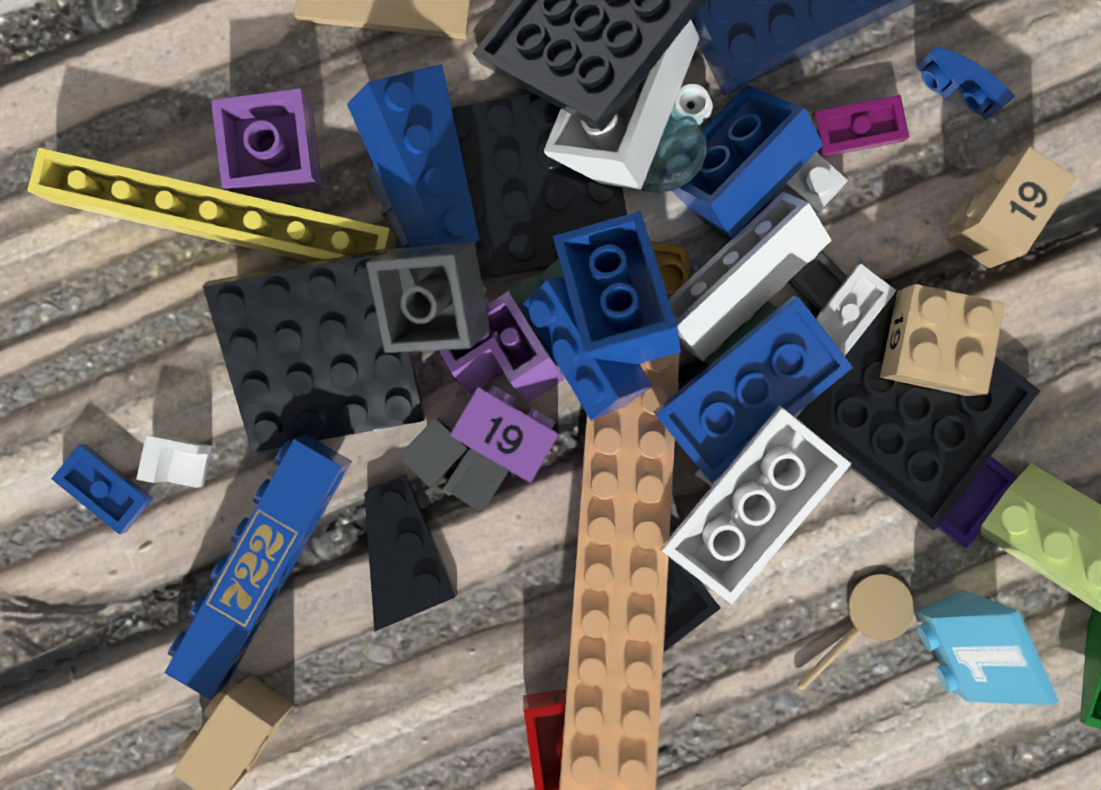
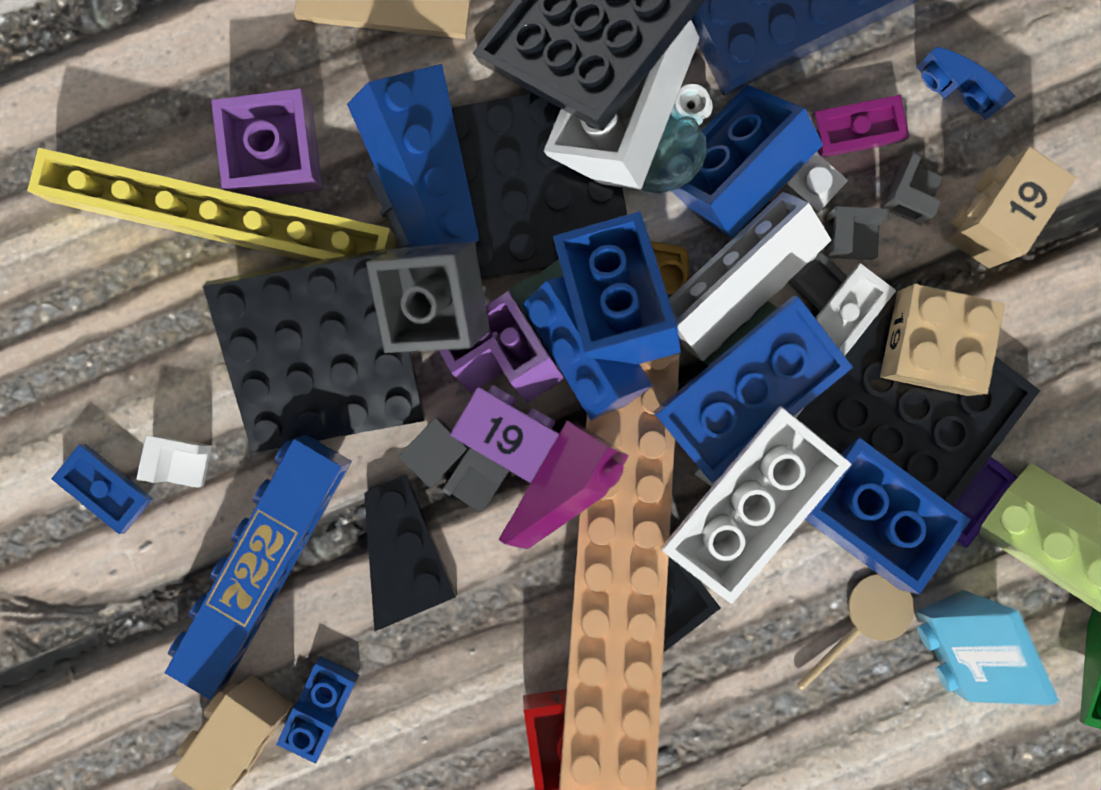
none -> blue slope [276,656,360,764]
none -> magenta slope [498,421,629,549]
none -> blue slope [804,438,971,594]
none -> dark grey panel [824,206,889,260]
none -> dark grey panel [881,151,942,225]

